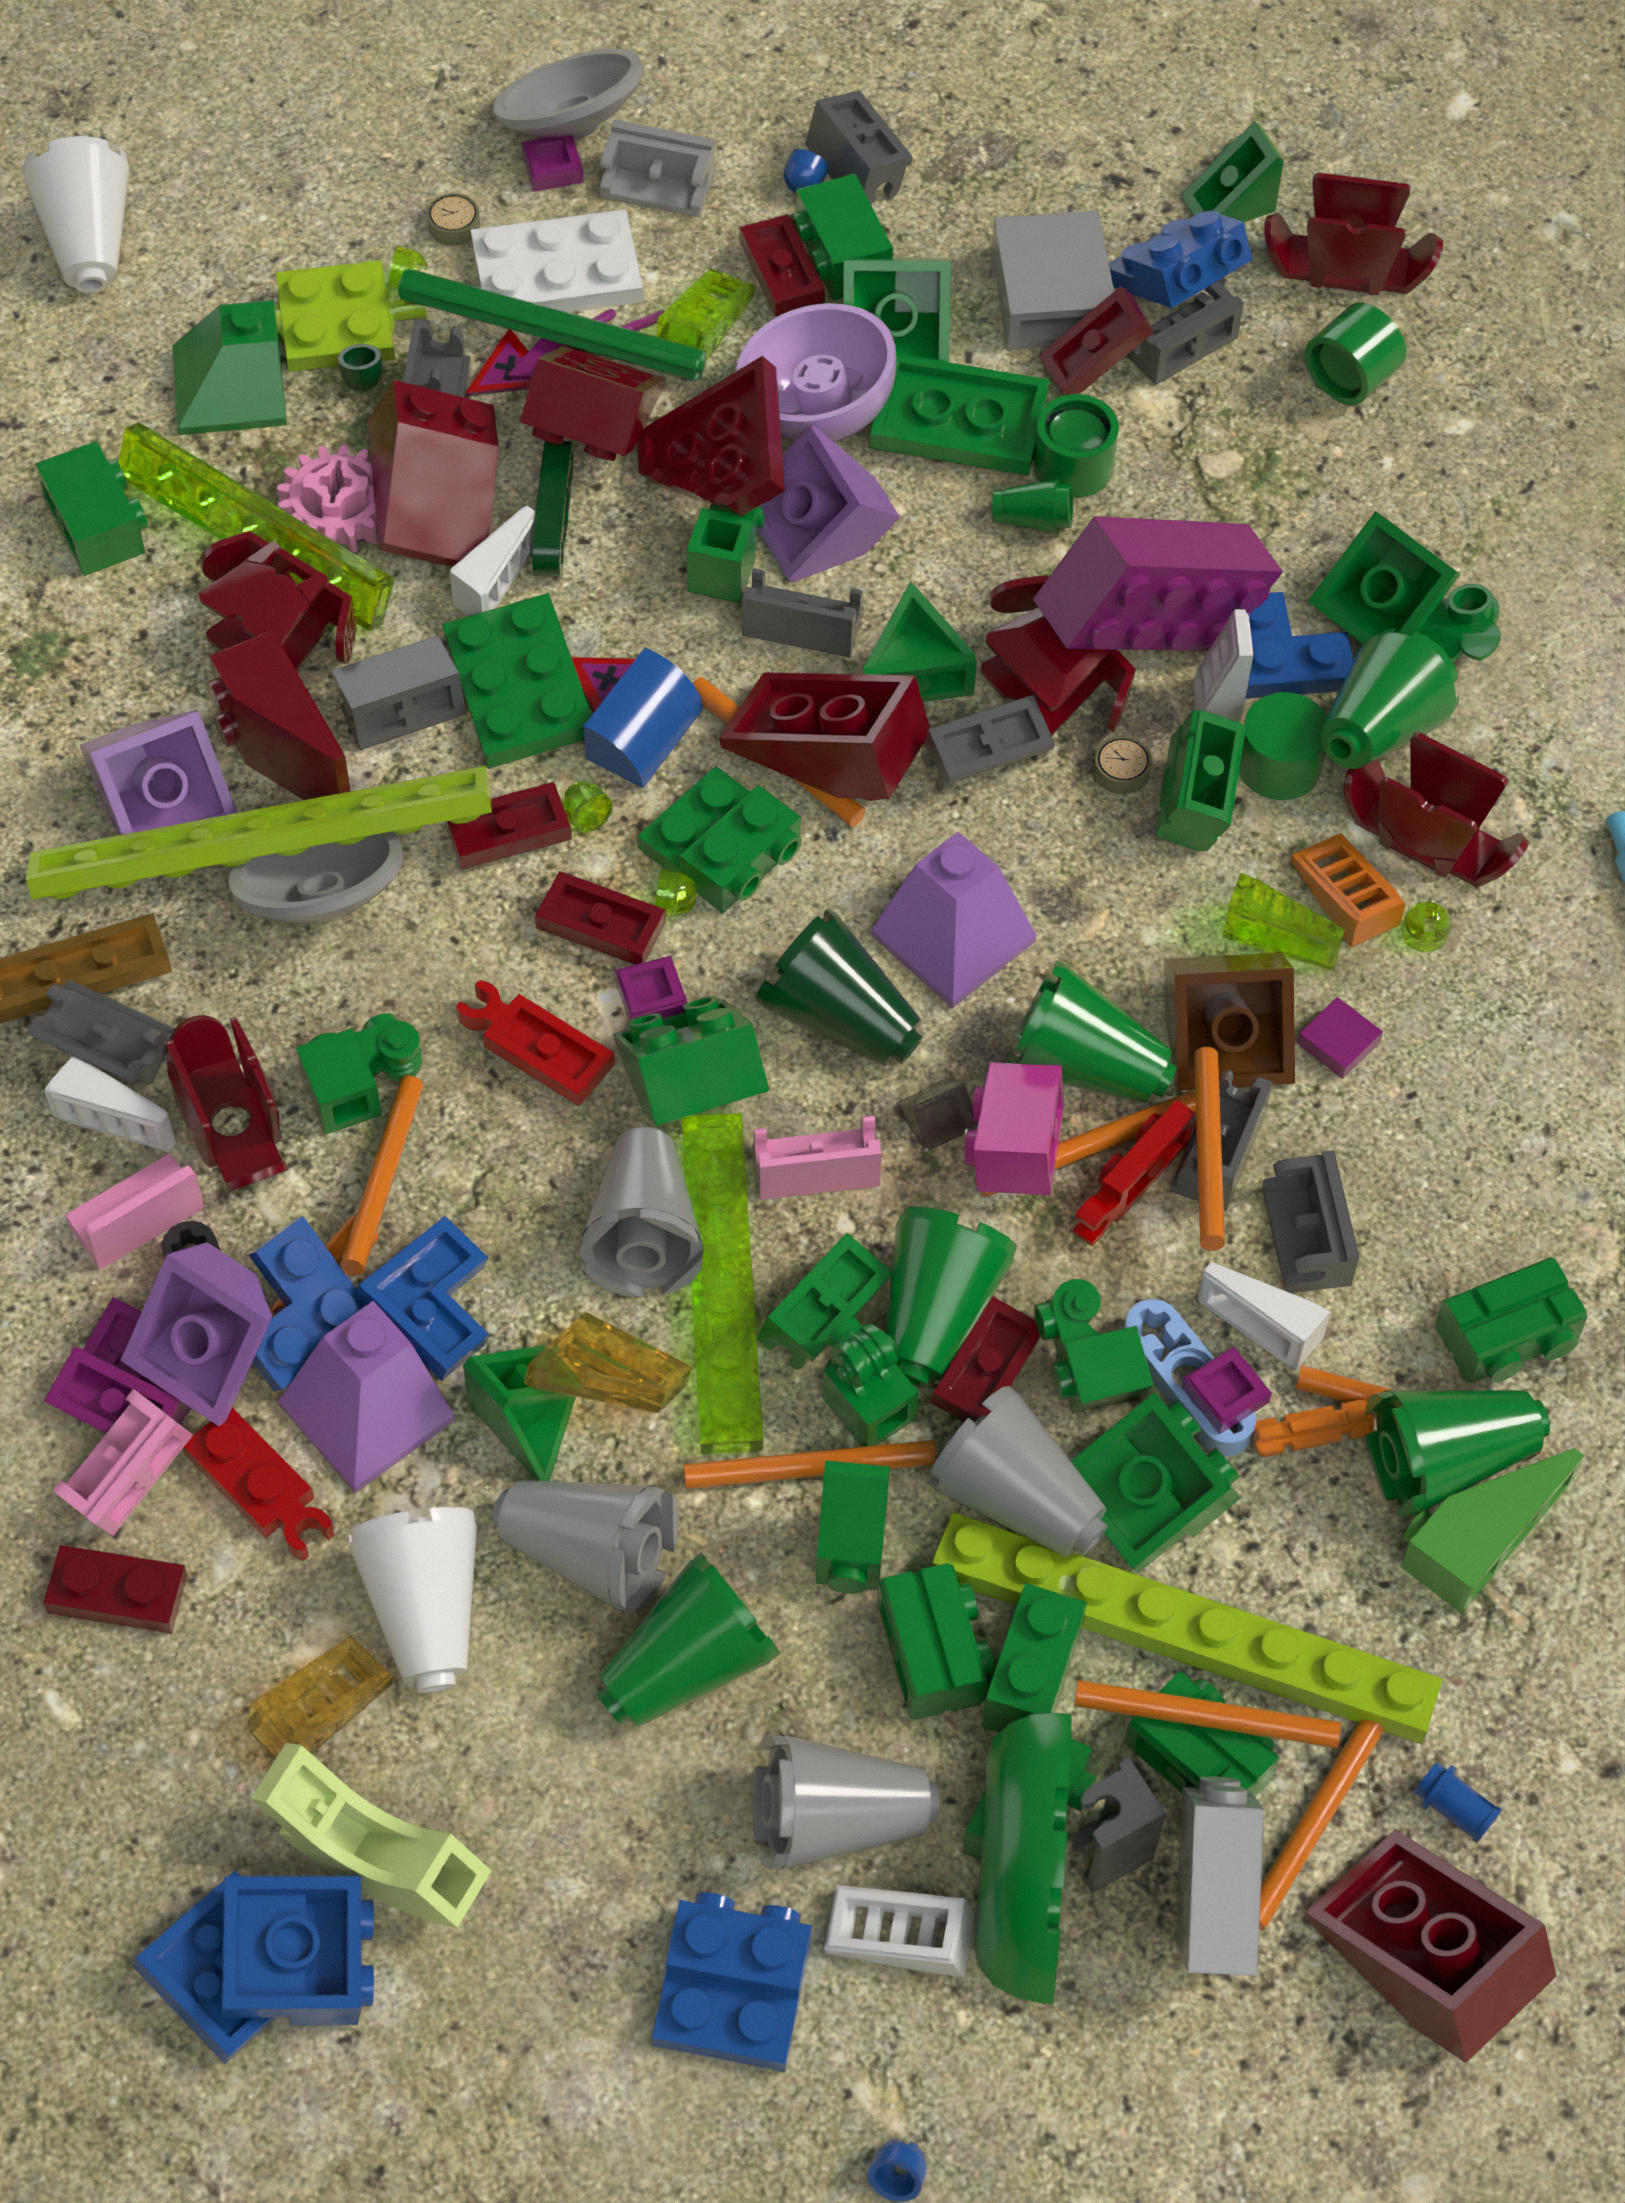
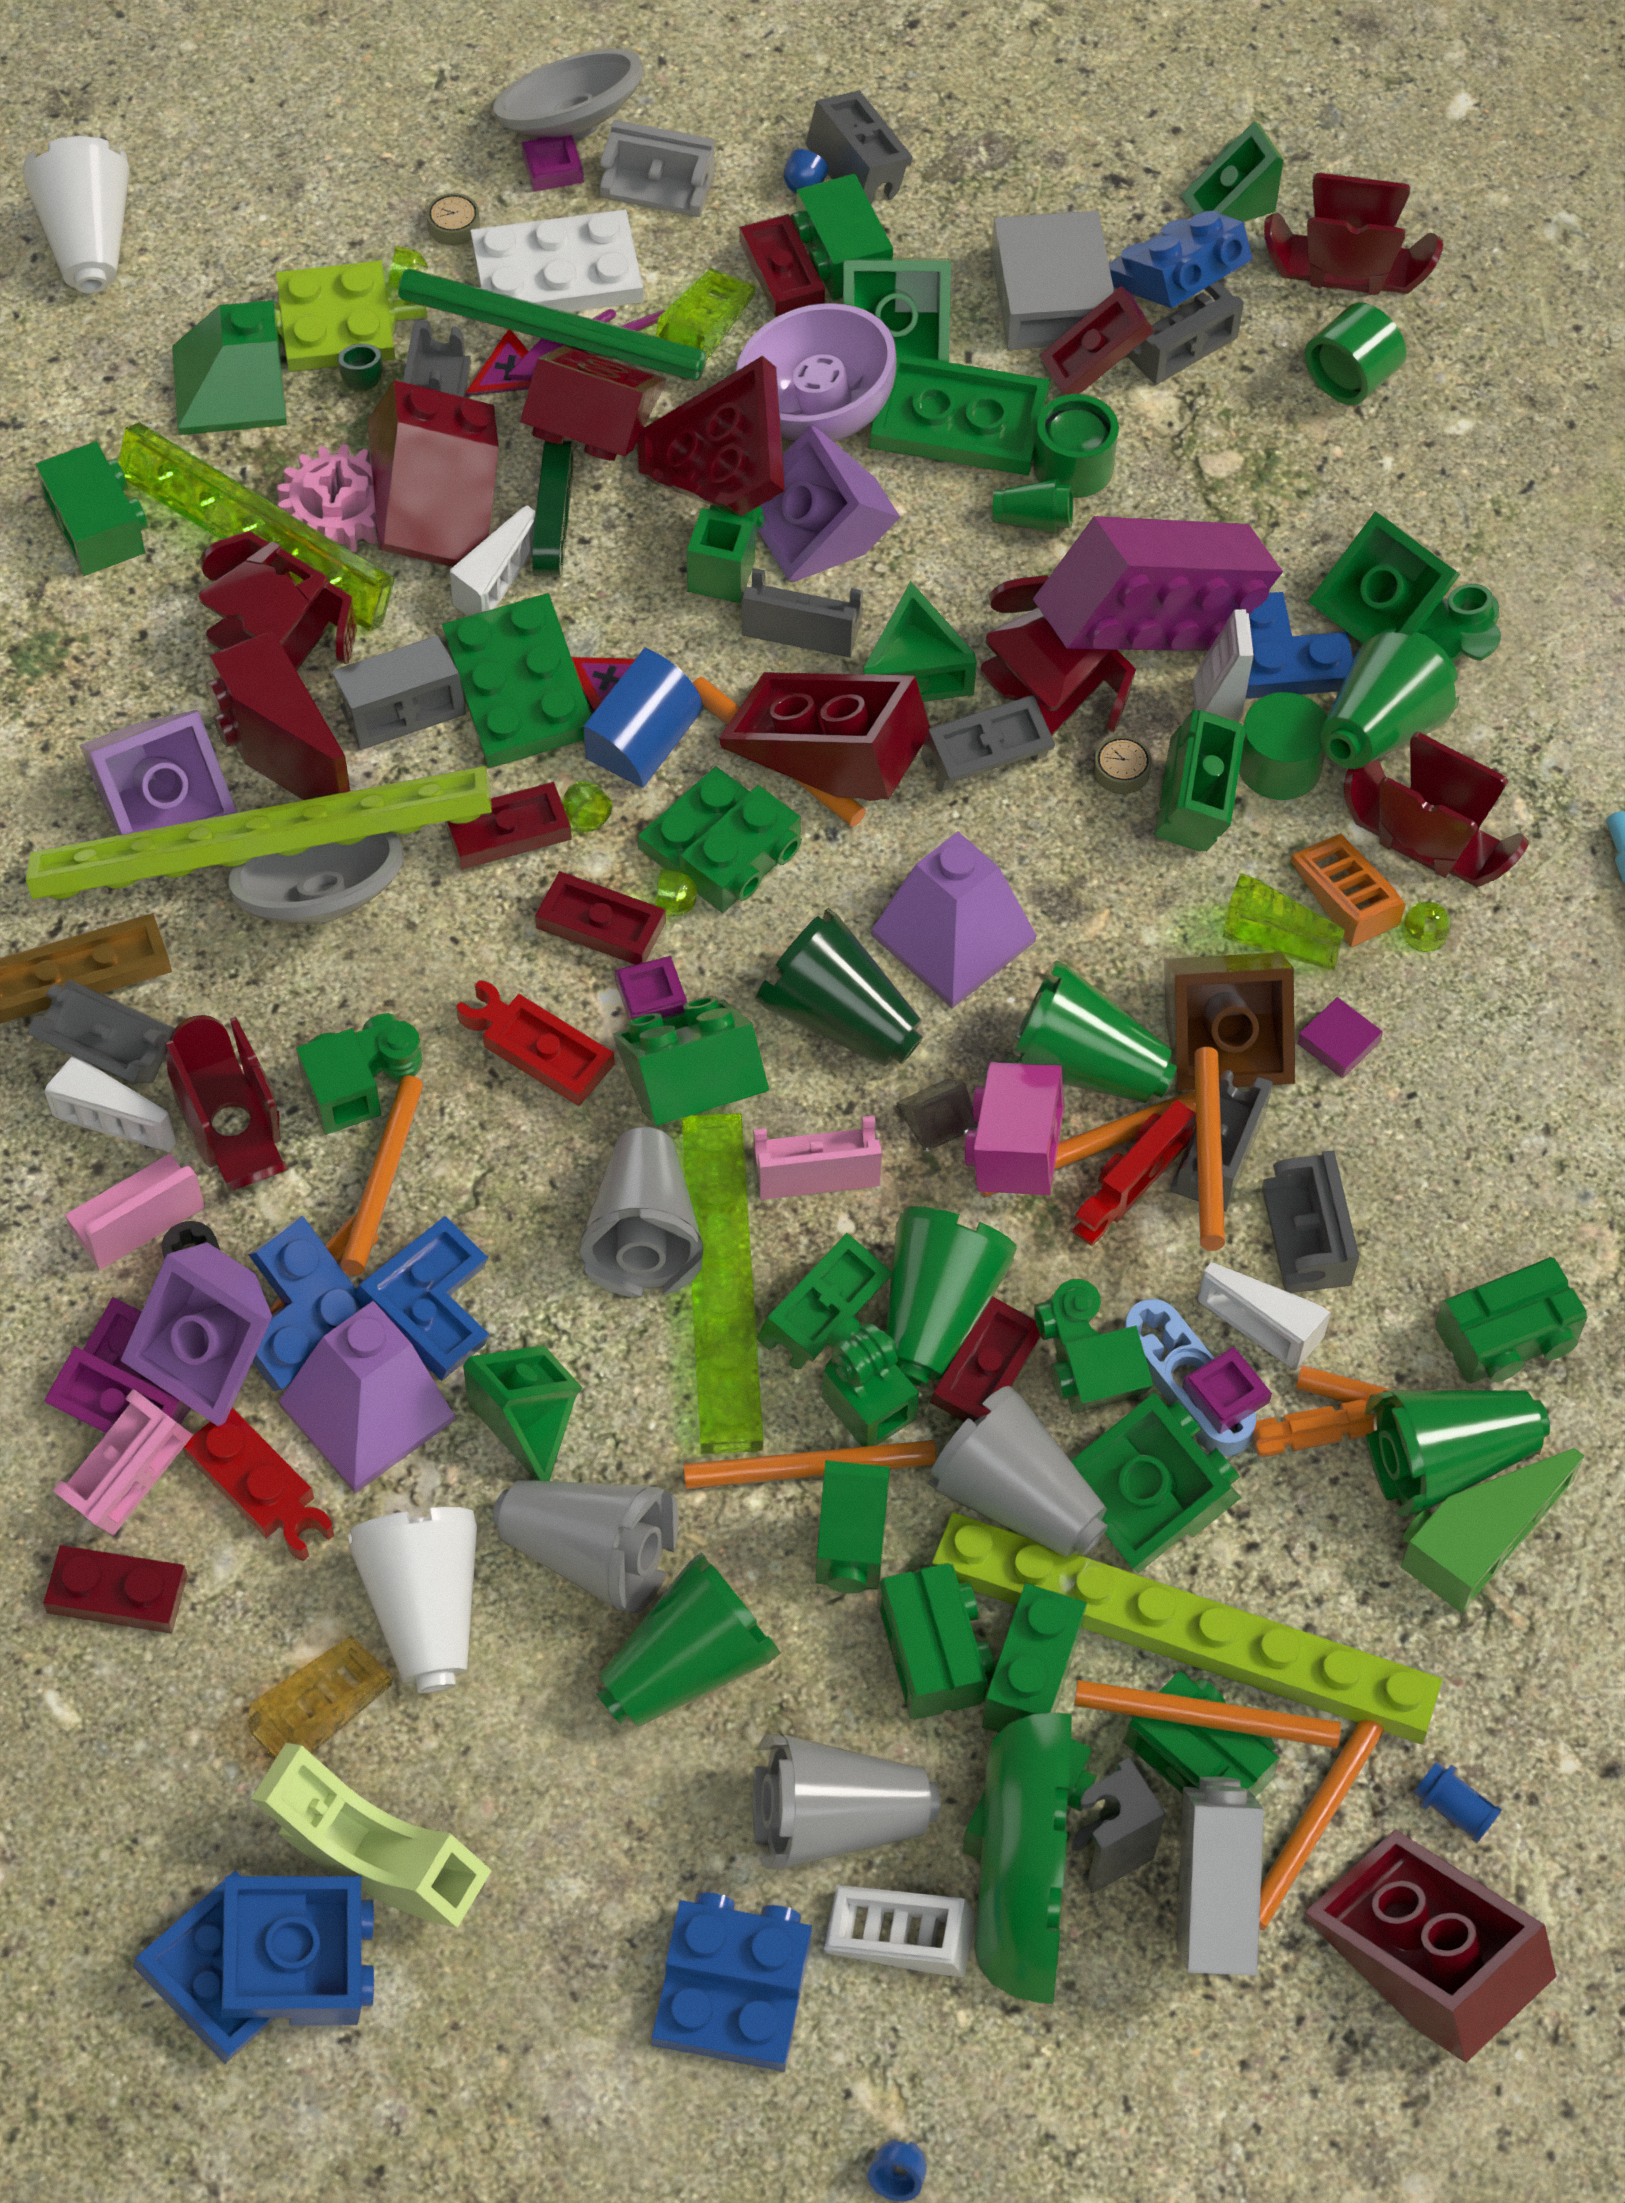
clear yellow wing [524,1311,692,1414] -> none

